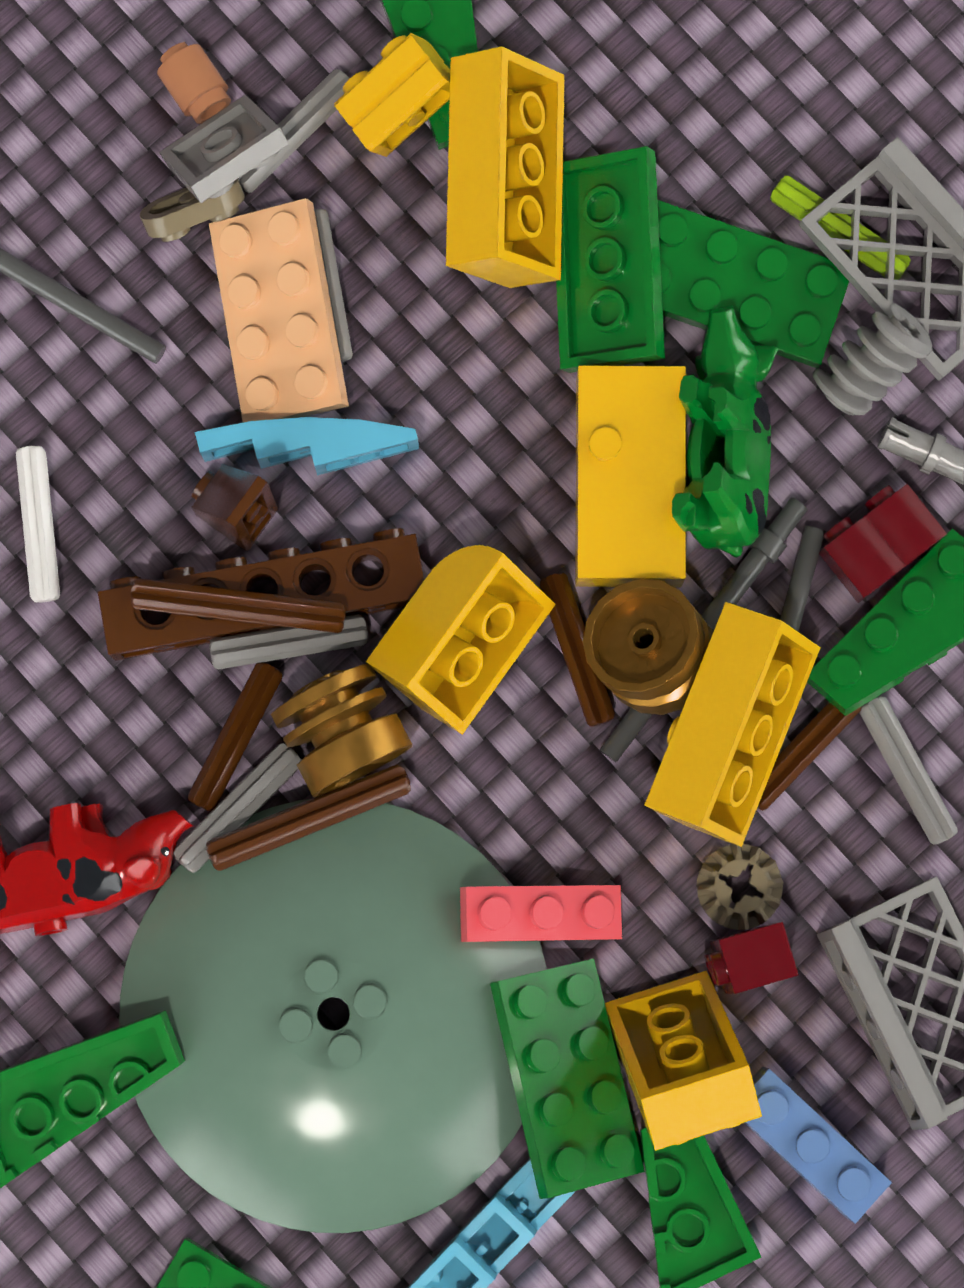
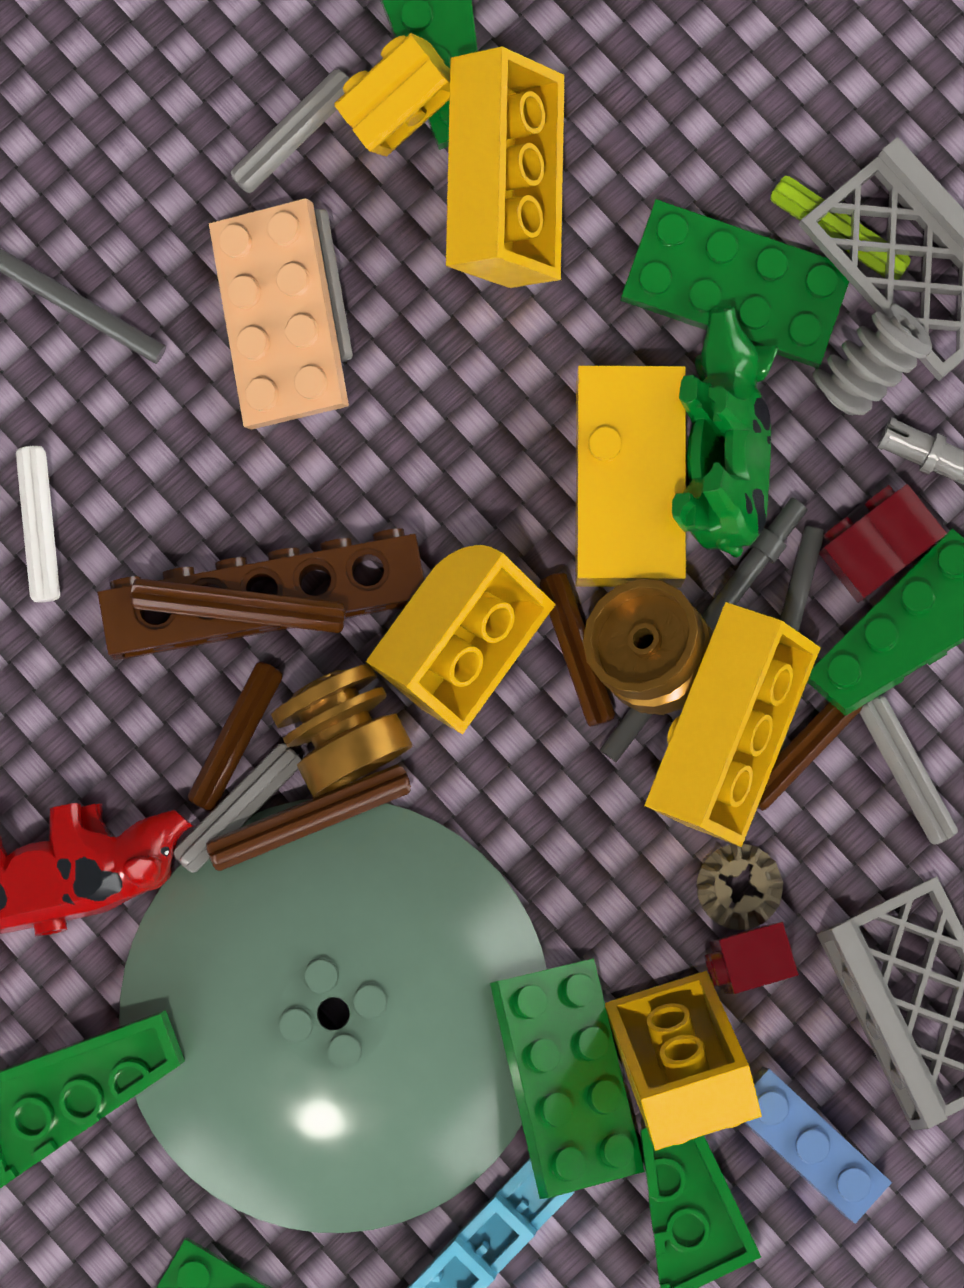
dark tan plate [140,179,245,242] -> none
nougat brick [157,42,231,124] -> none
light grey plate [159,95,289,203] -> none
reddish brown slope [191,464,279,552] -> none
medium azure slope [195,417,419,476] -> none
light grey axle [209,614,368,669] -> none
coral plate [460,885,622,942] -> none
green plate [556,146,665,373] -> none

